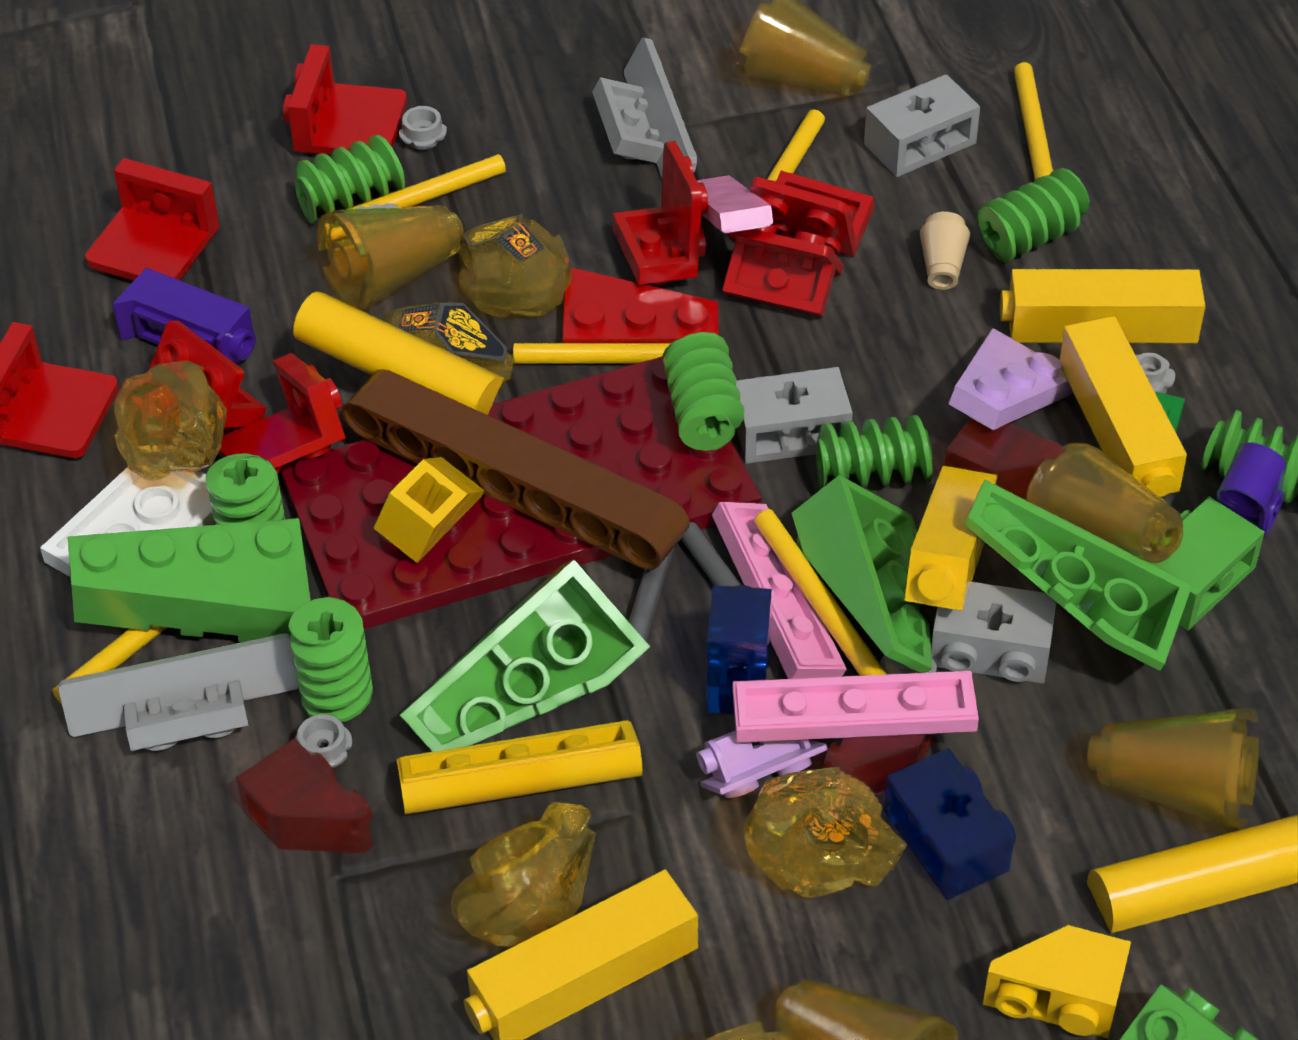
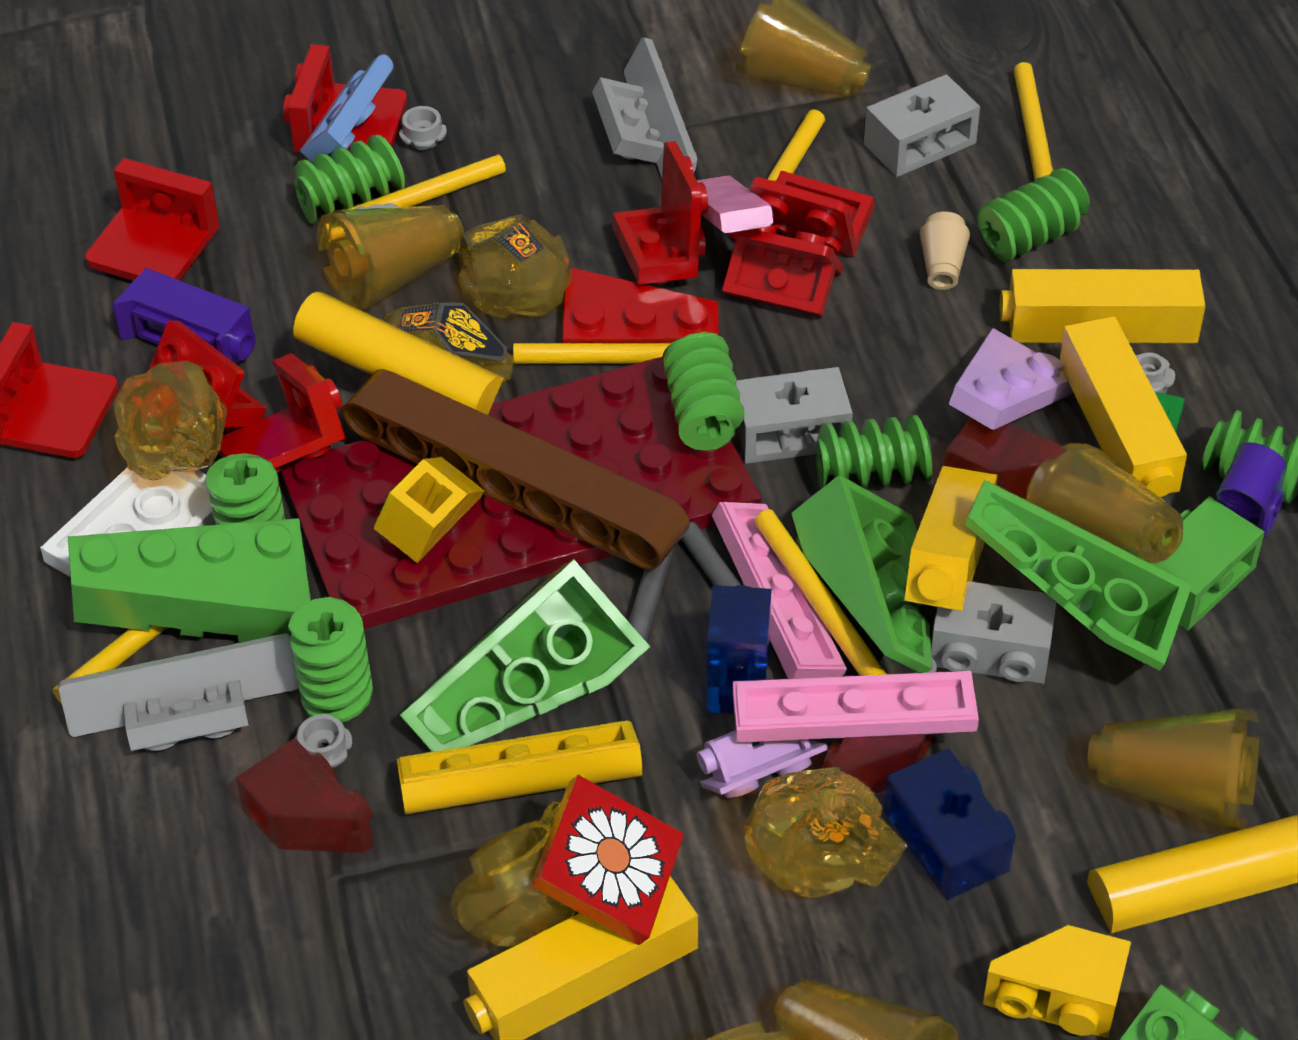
none -> medium blue hinge [300,54,393,163]
none -> tile [530,775,684,945]

